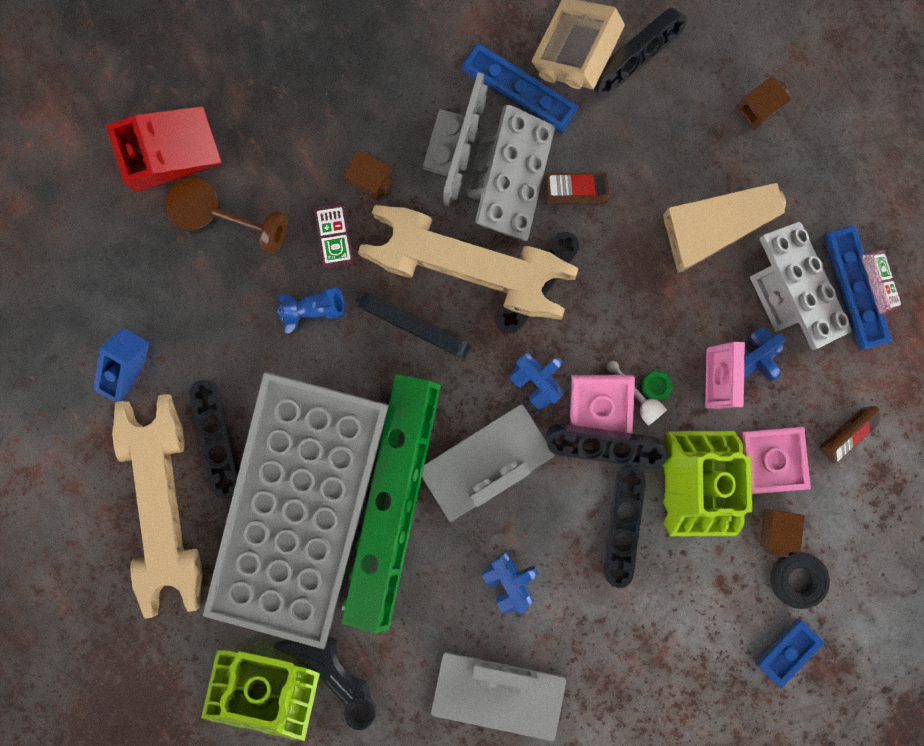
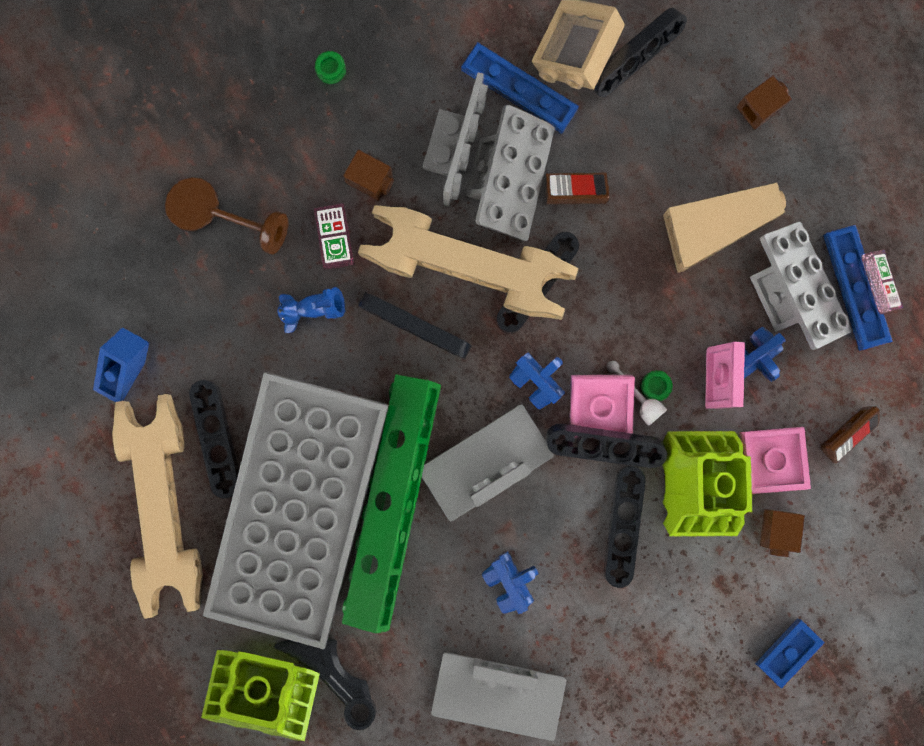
red slope [105,106,222,192] -> none
black tyre [770,552,830,609] -> none
none -> green tile [315,51,346,84]

